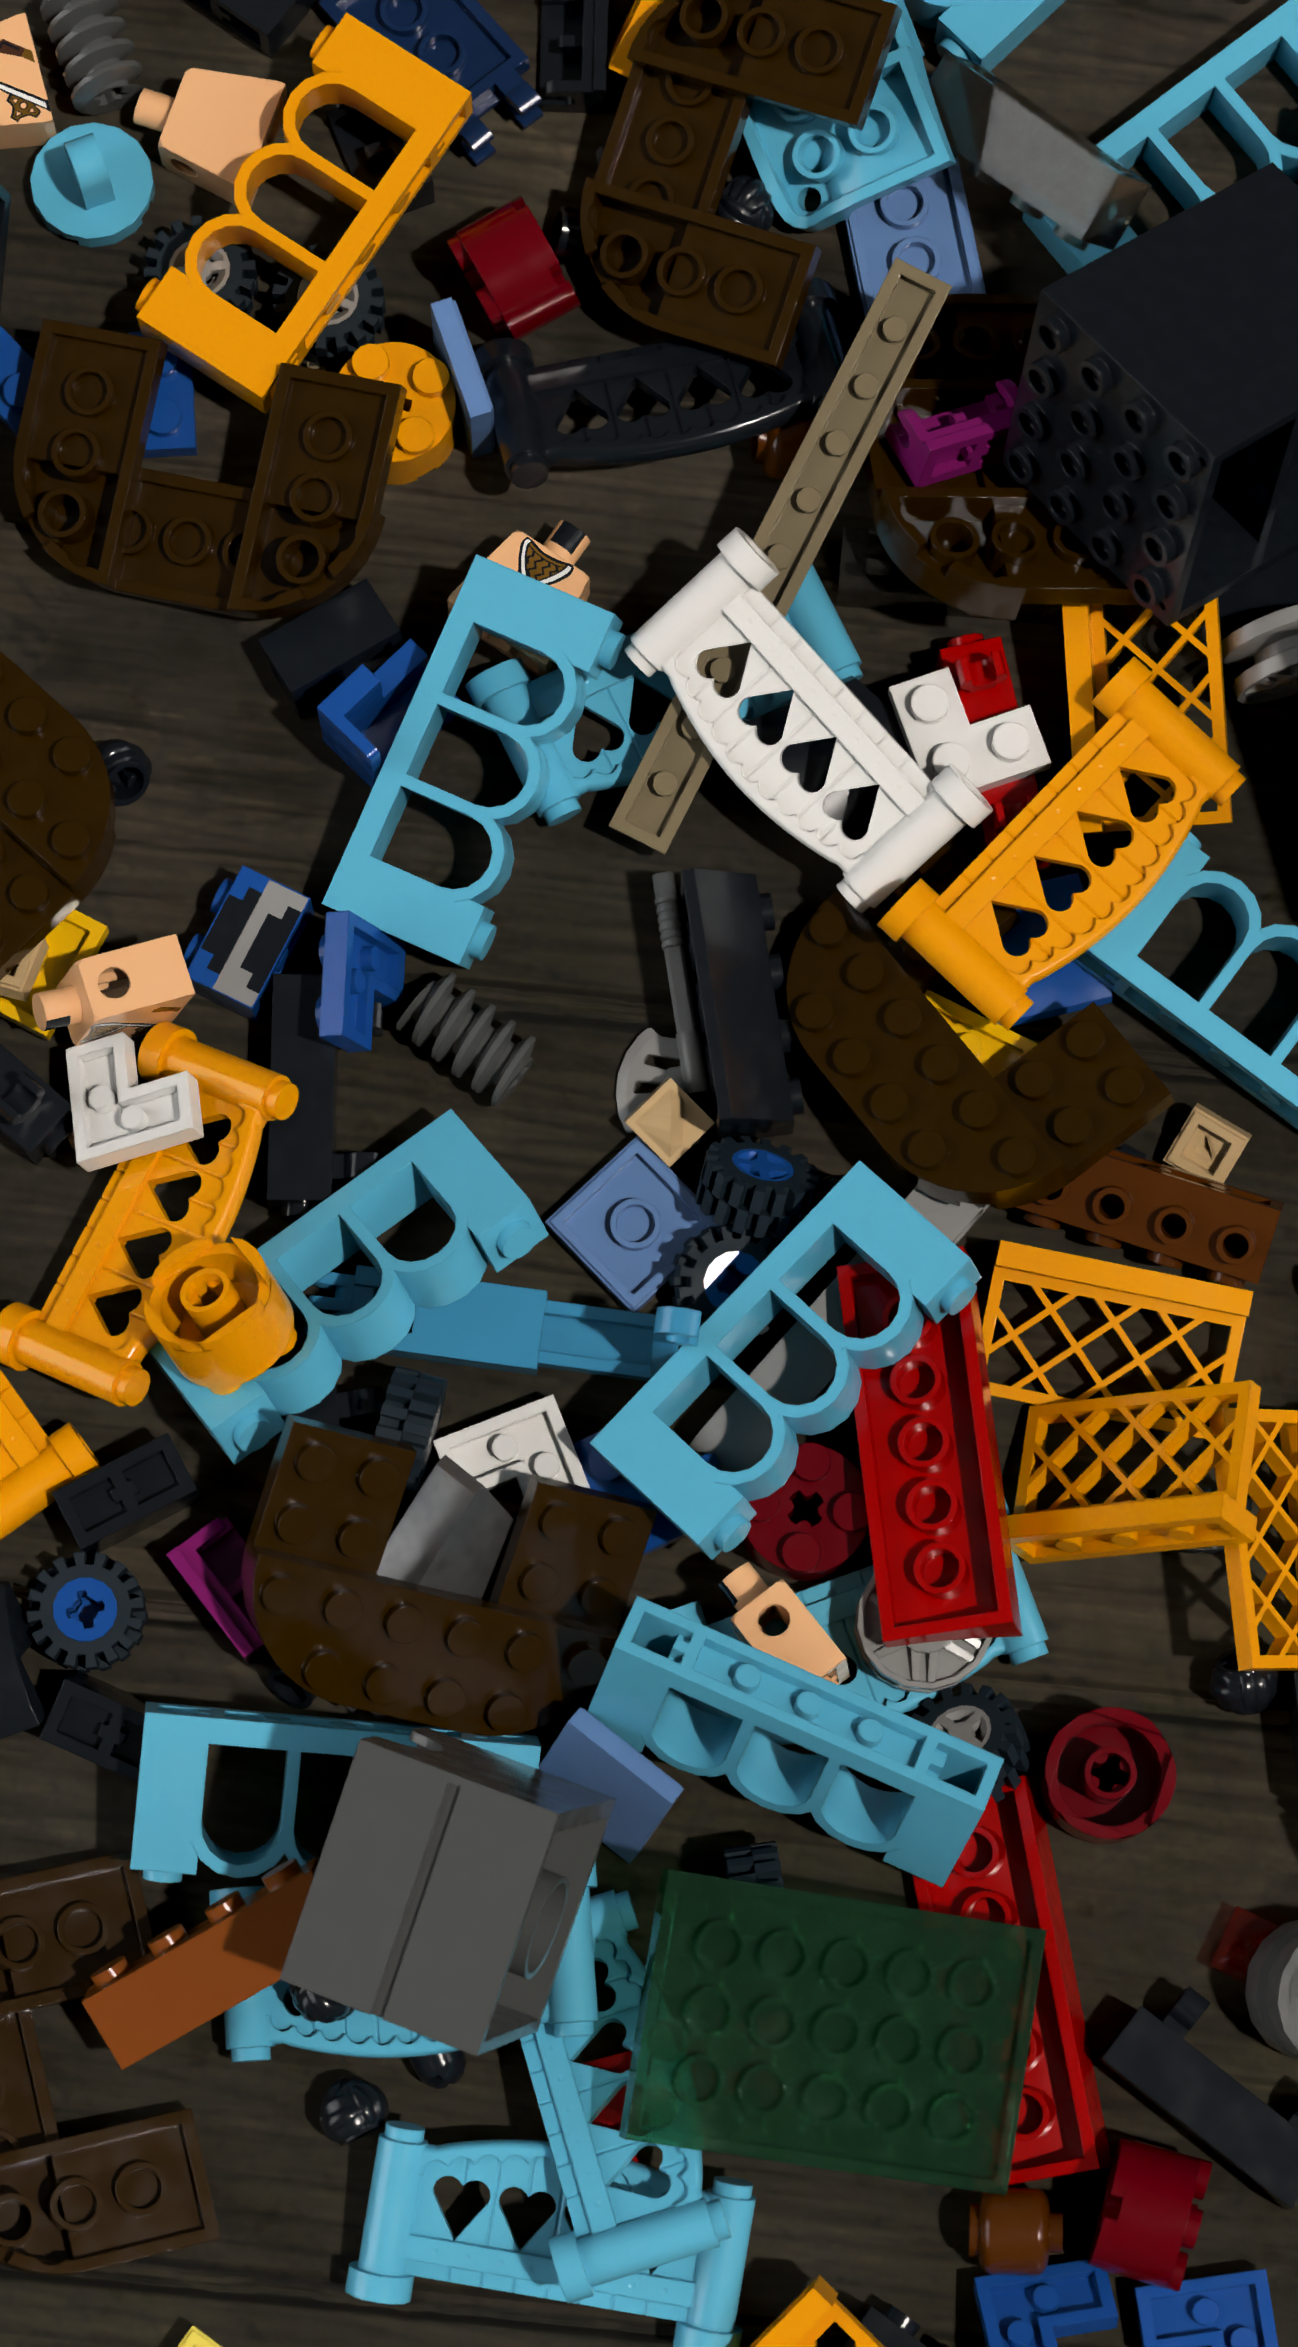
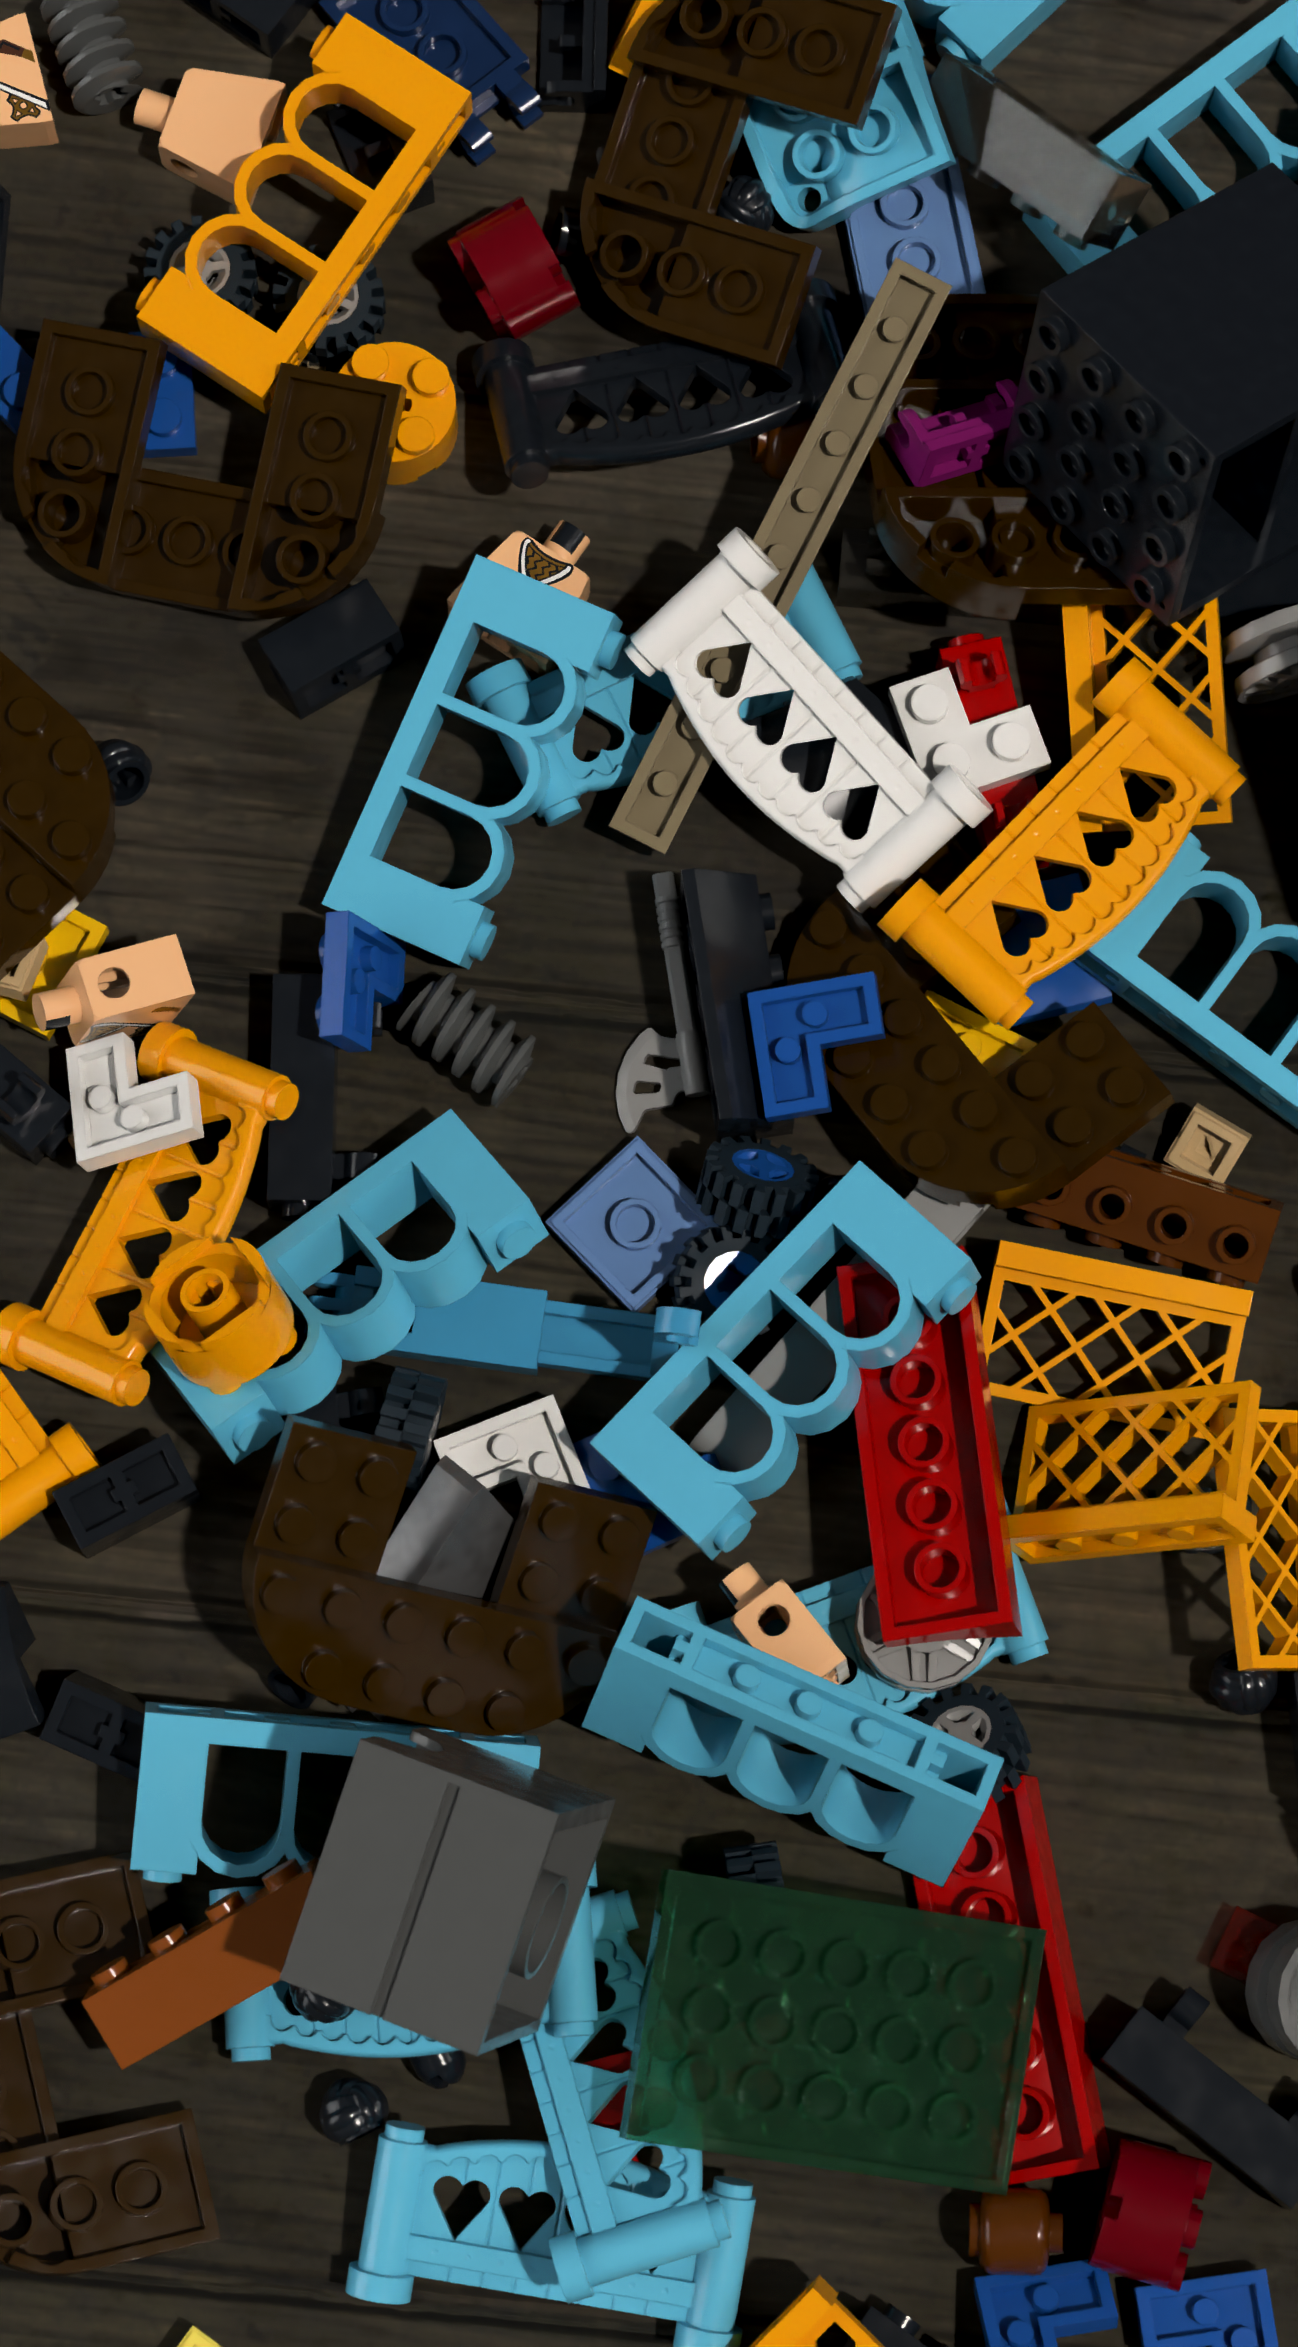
black wheel [27,1551,148,1673] -> none
medium azure tile [30,122,155,248] -> none
magenta hinge [166,1517,267,1664] -> none
brick [184,865,314,1023] -> none
blue panel [317,638,460,788] -> none
medium blue tile [431,297,495,458] -> none
medium blue tile [539,1707,684,1864] -> none
tan tile [624,1076,715,1167] -> none
dark red brick [743,1442,868,1581] -> none
dark red brick [1039,1707,1177,1844] -> none
none -> blue plate [747,971,886,1123]

